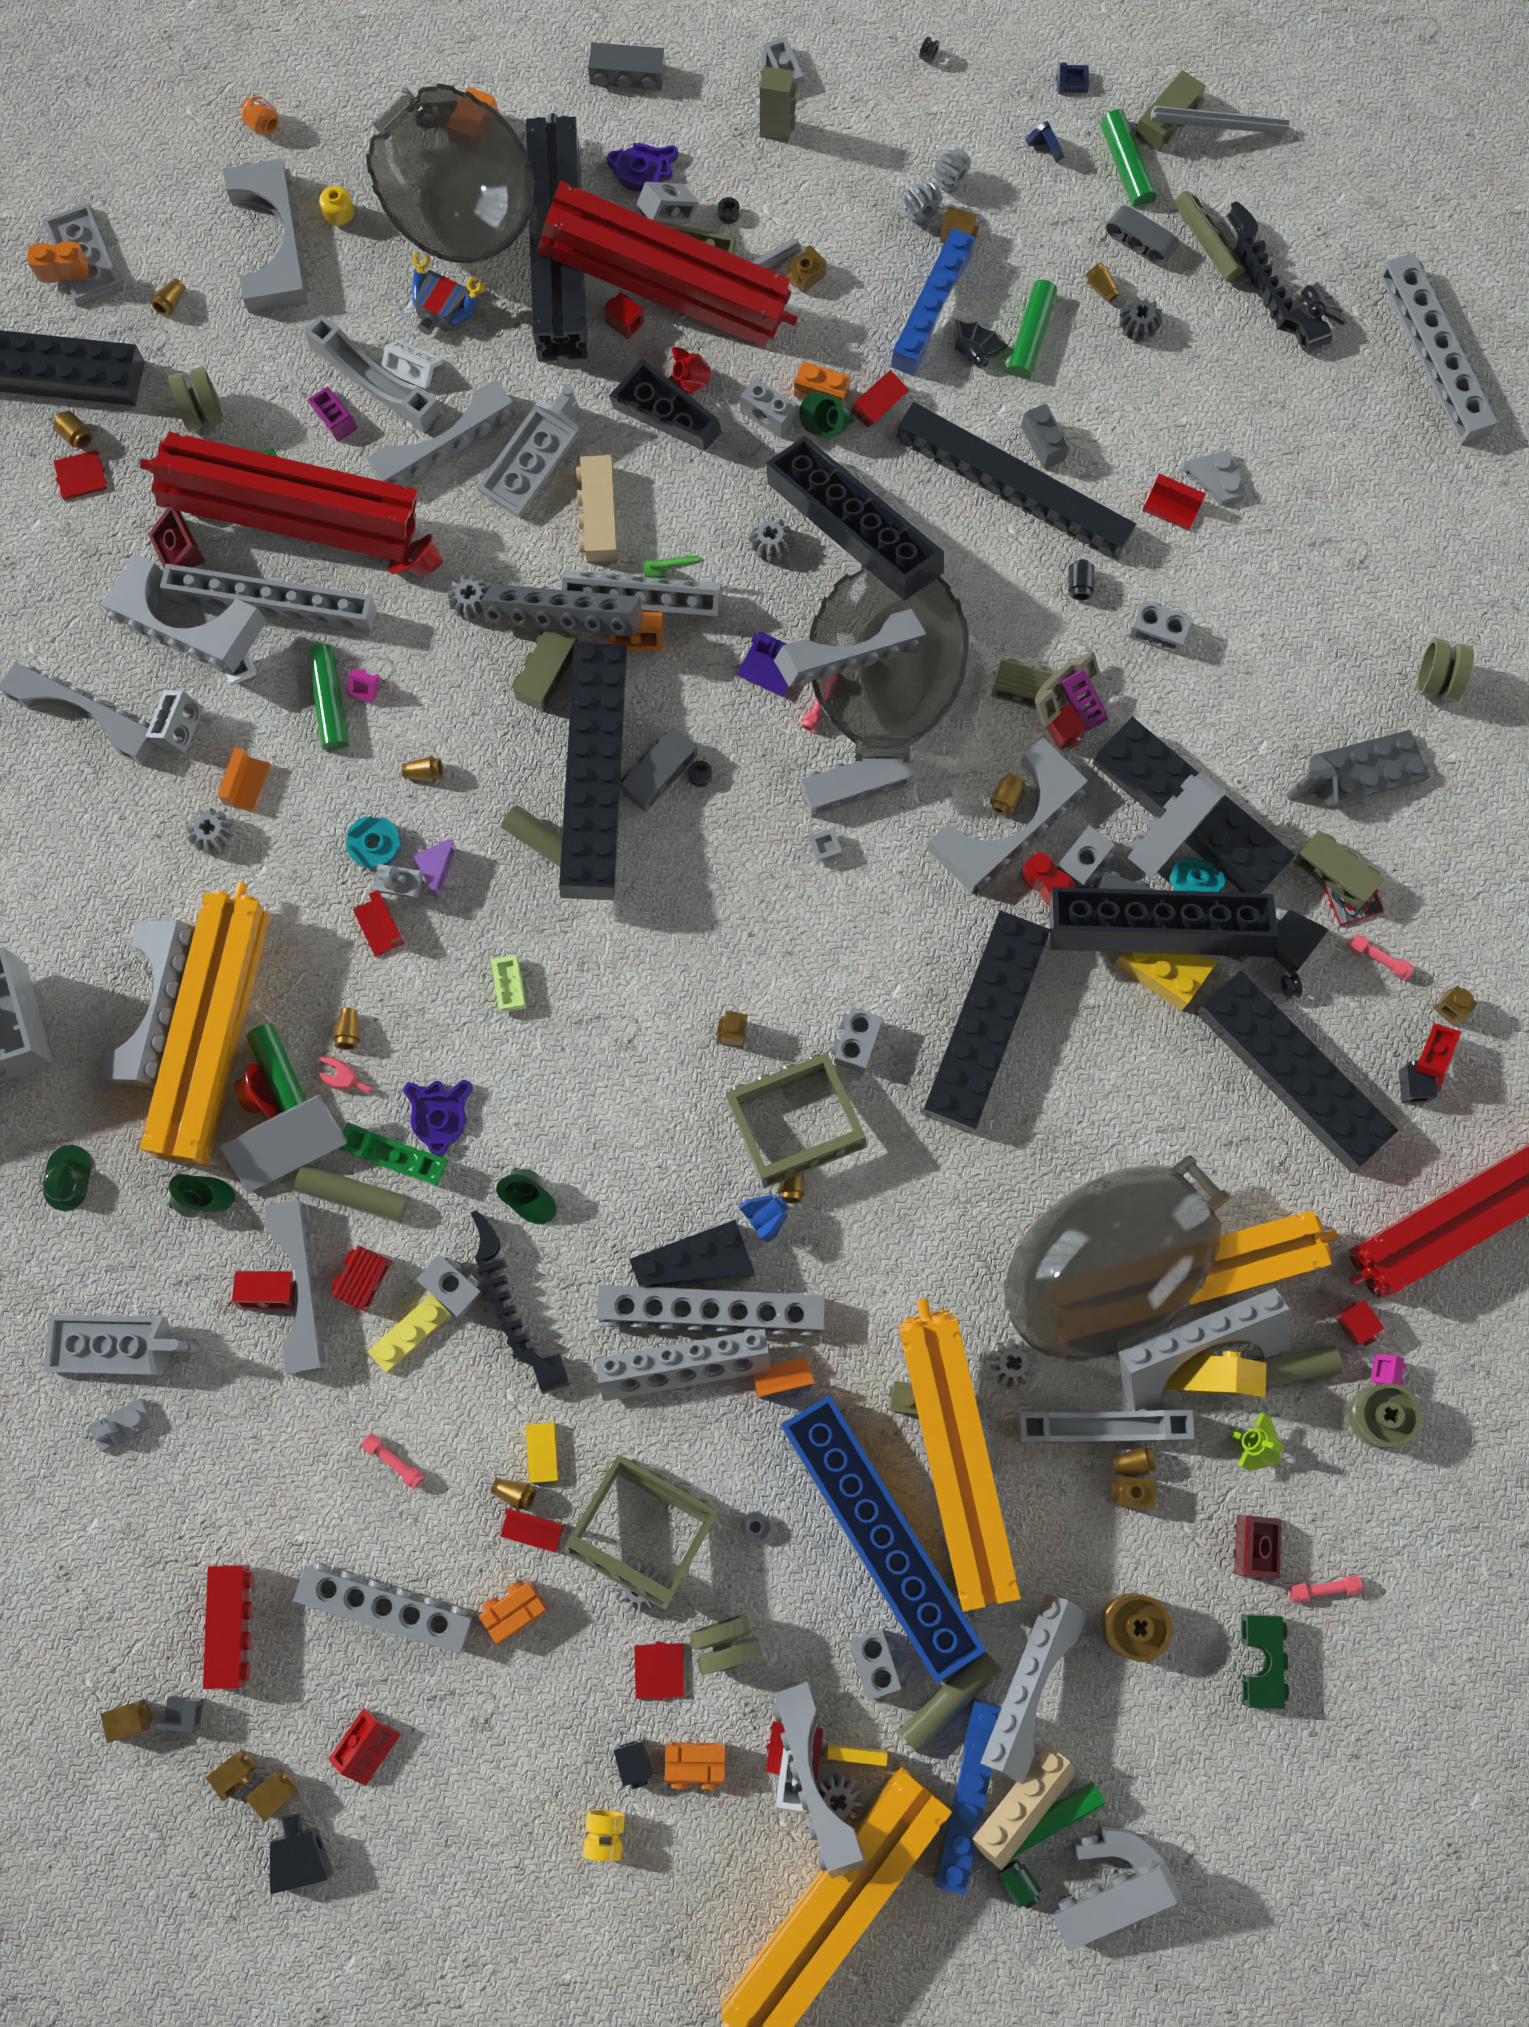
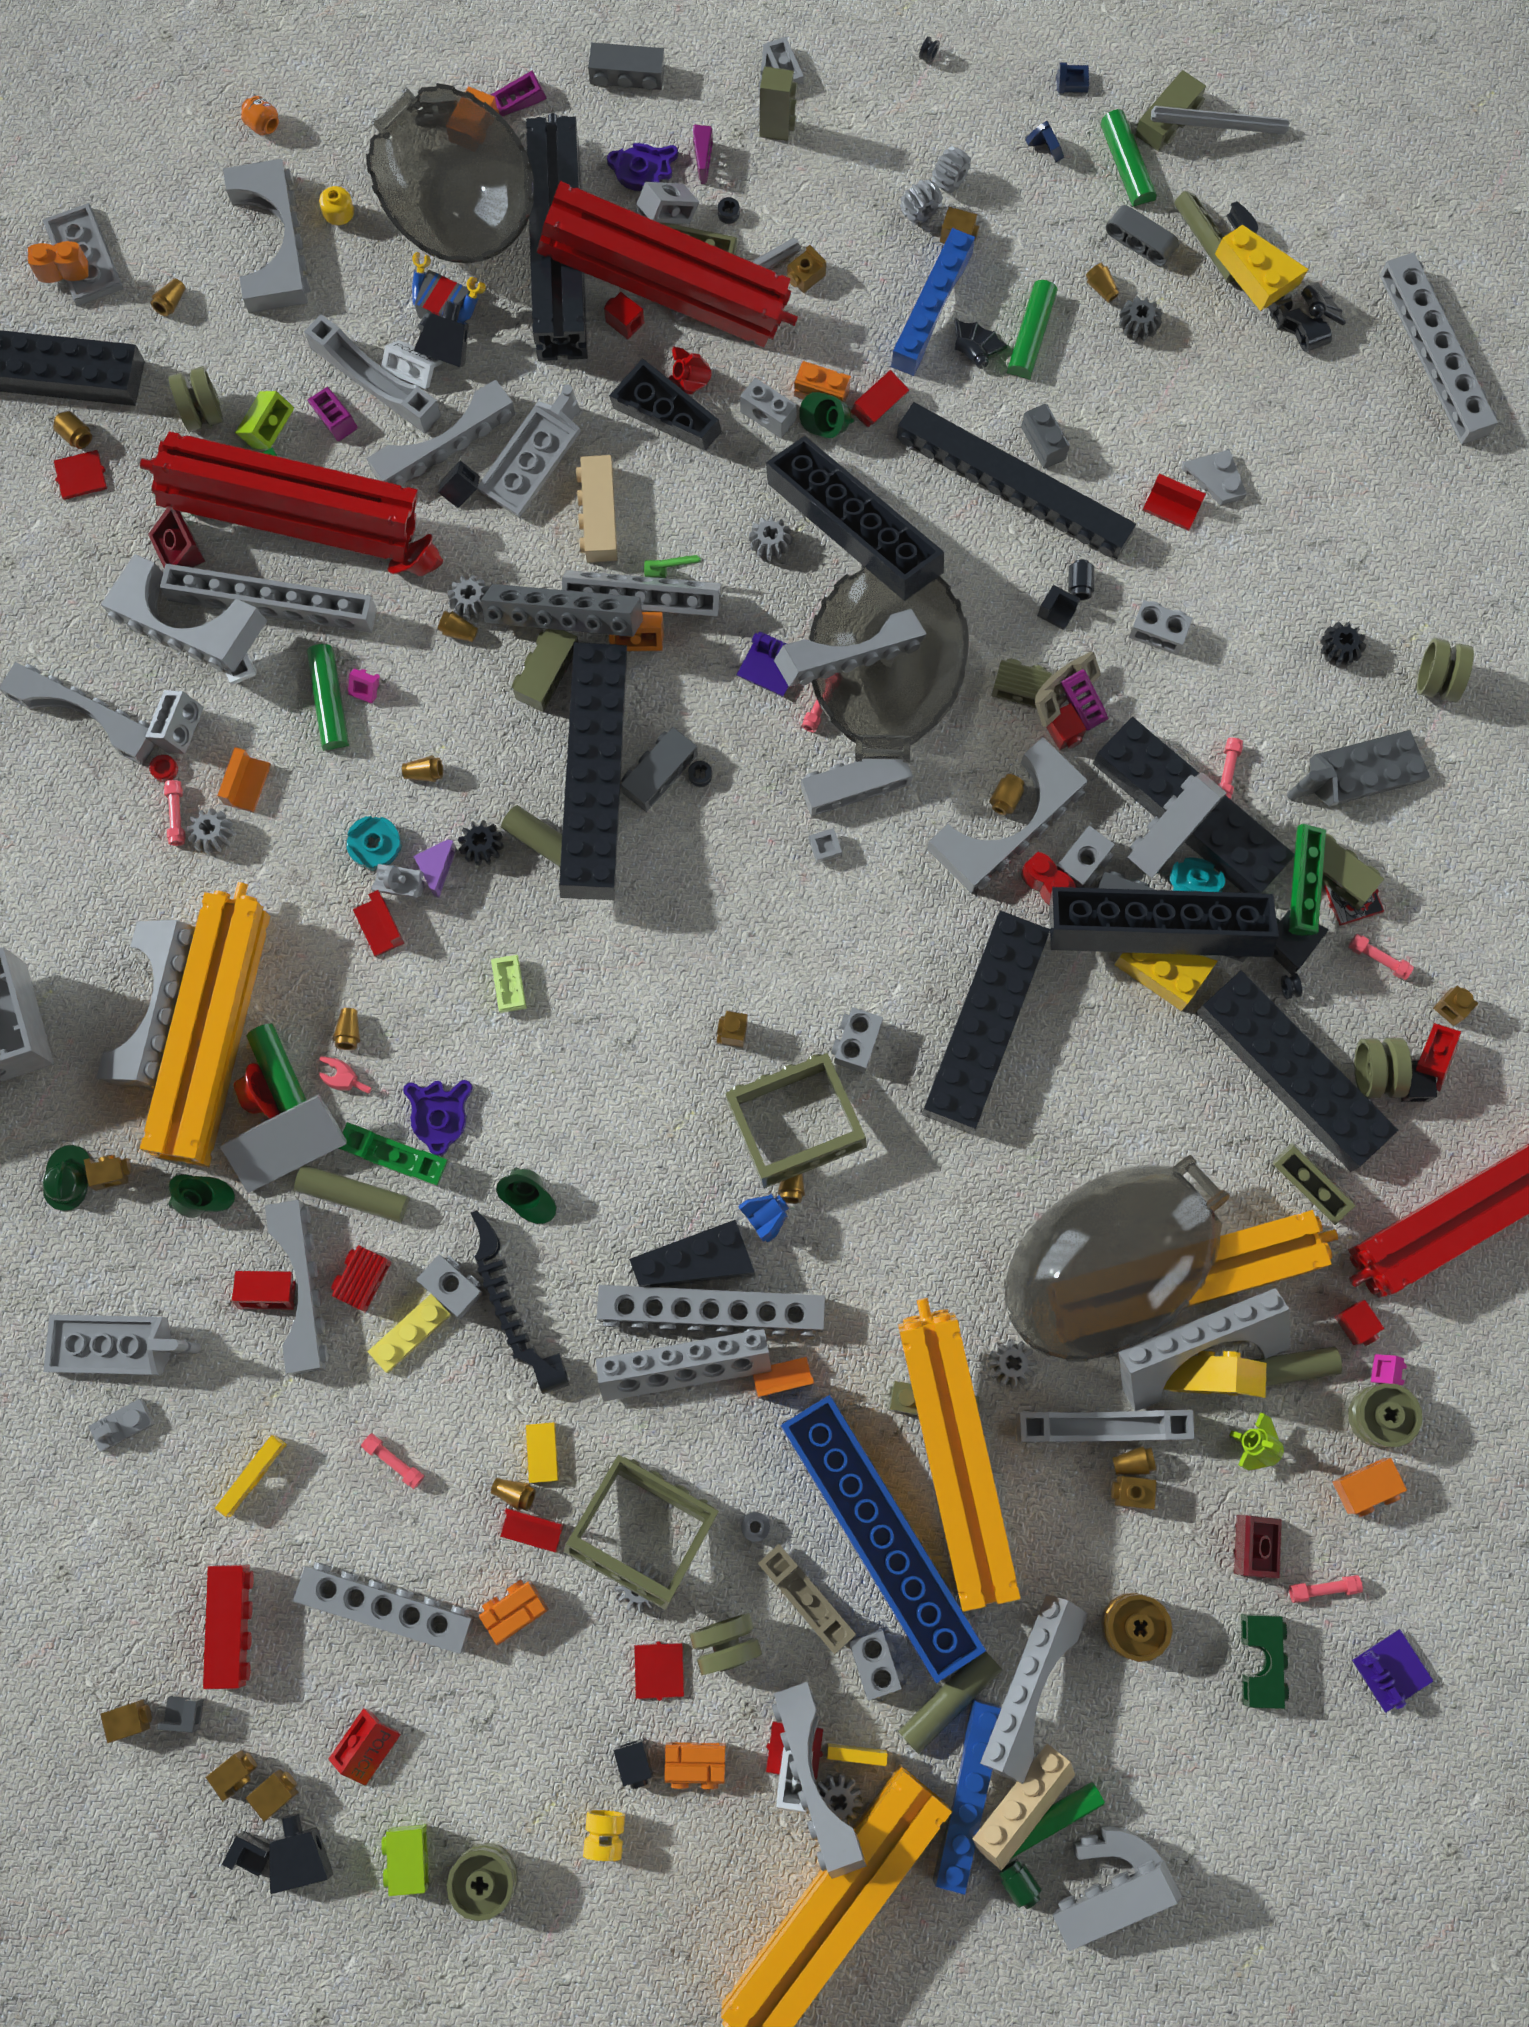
none -> pearl gold brick [84,1155,131,1191]
none -> red tile [149,754,178,782]
none -> coral bar [164,780,186,846]
none -> yellow piece [215,1435,287,1518]
none -> black panel [222,1831,270,1876]
none -> lime brick [235,391,295,449]
none -> lime brick [381,1824,429,1896]
none -> black torso [414,300,469,367]
none -> pearl gold cone [437,611,478,642]
none -> black panel [438,460,480,508]
none -> olive wheel [446,1843,518,1921]
none -> black gear [458,820,504,866]
none -> magenta slope [490,70,547,117]
none -> magenta slope [693,125,713,185]
none -> dark tan slope [758,1544,856,1655]
none -> black panel [1037,584,1080,630]
none -> yellow wedge [1215,225,1309,311]
none -> coral bar [1218,738,1243,799]
none -> olive brick [1273,1142,1356,1225]
none -> green brick [1289,823,1326,936]
none -> black gear [1320,621,1366,667]
none -> orange brick [1332,1458,1407,1517]
none -> dark purple hinge [1352,1629,1433,1713]
none -> olive wheel [1354,1037,1412,1099]

